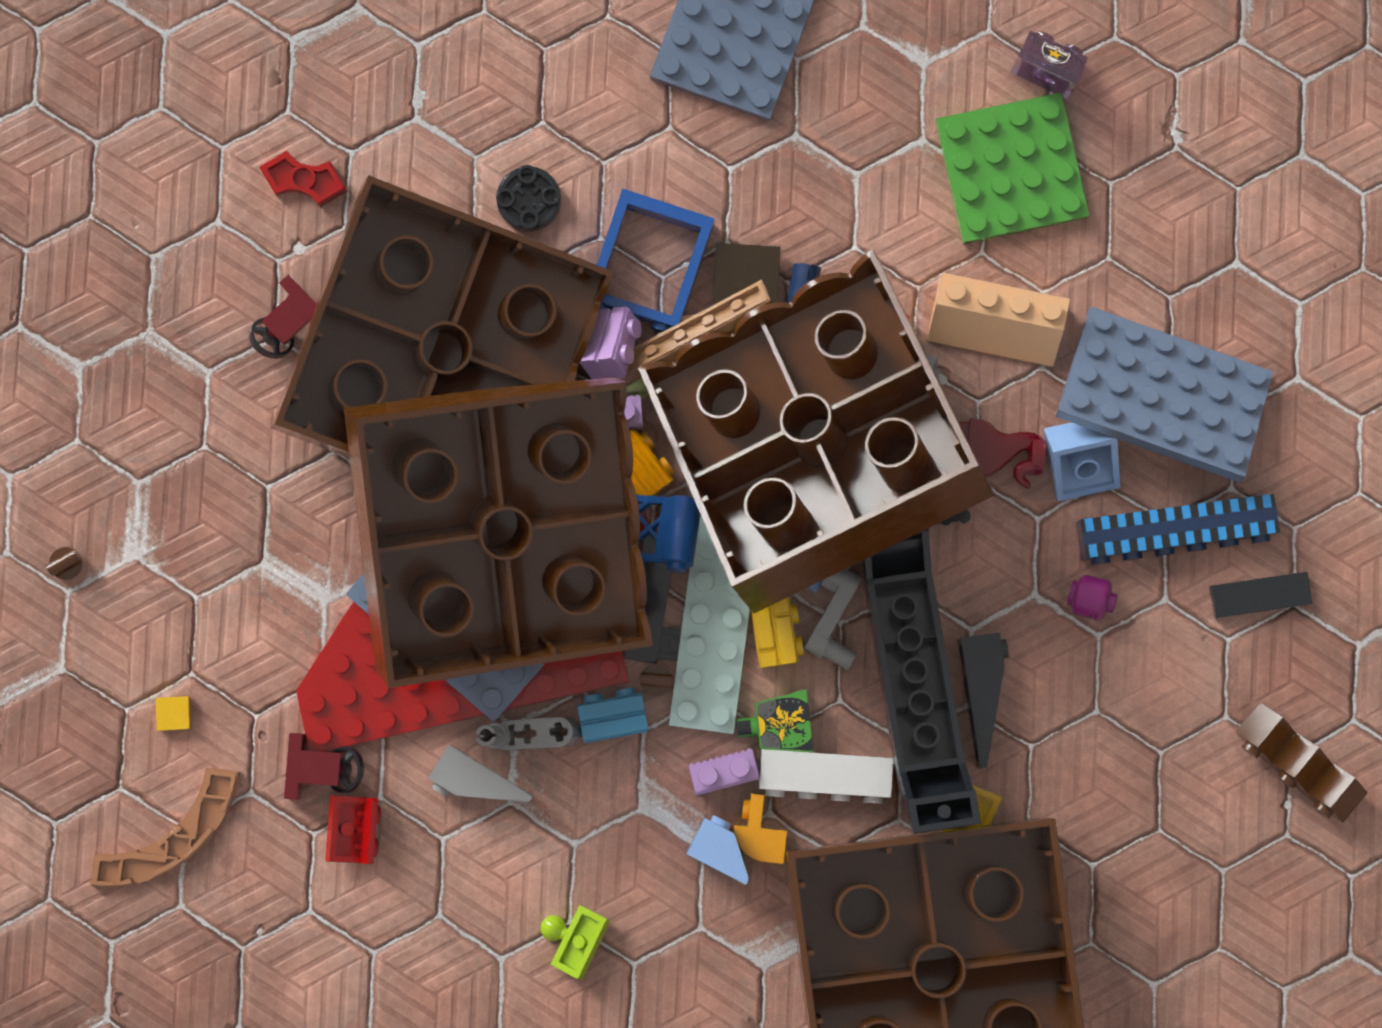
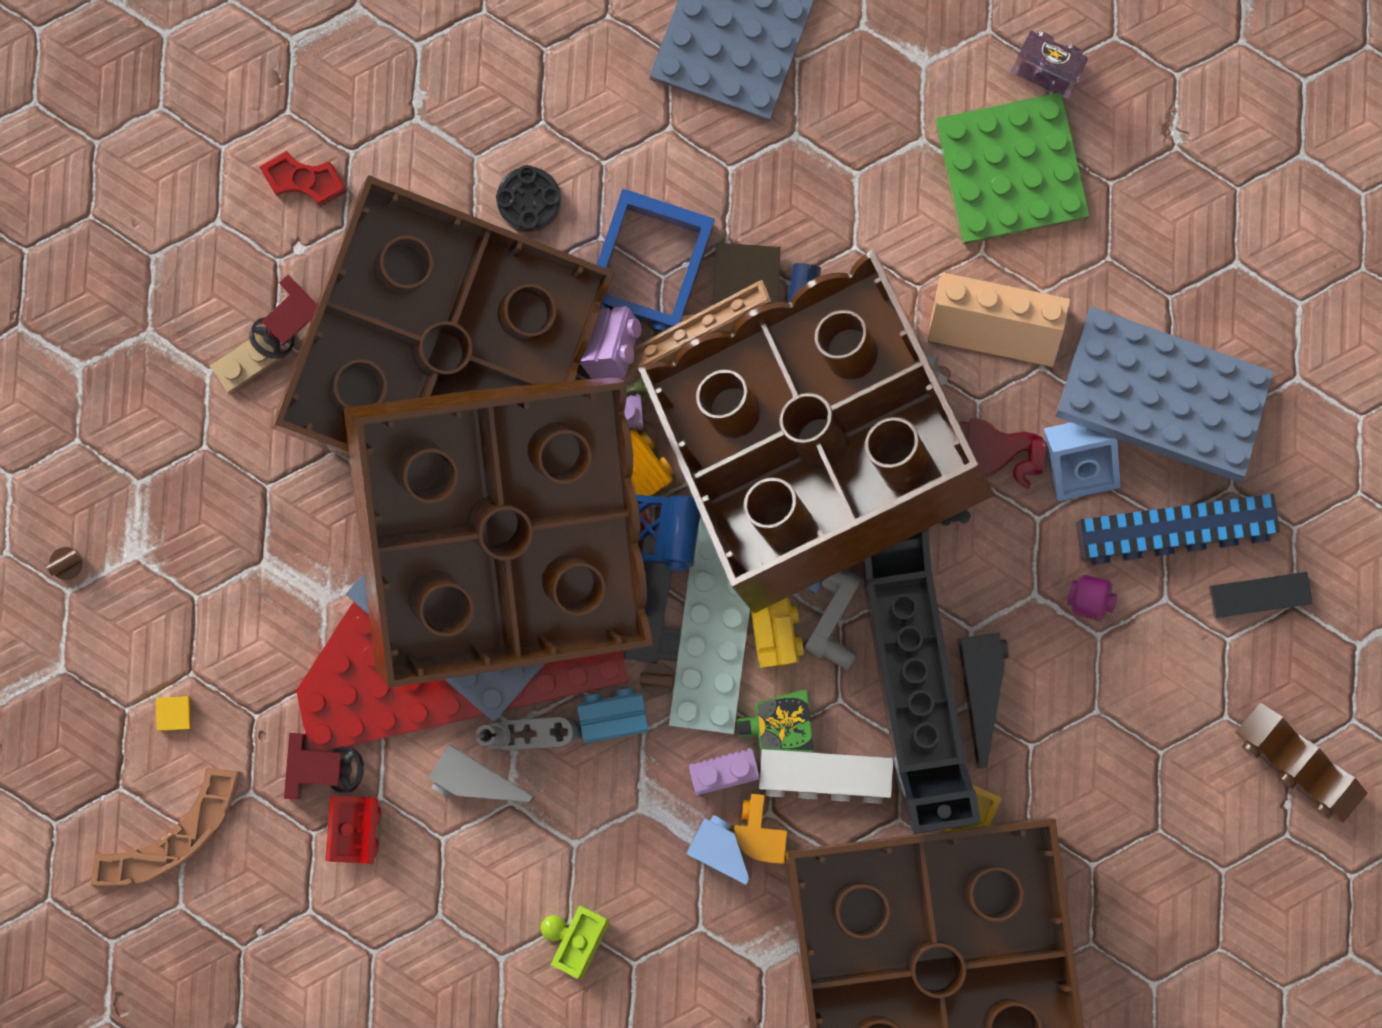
none -> tan plate [210,334,283,394]

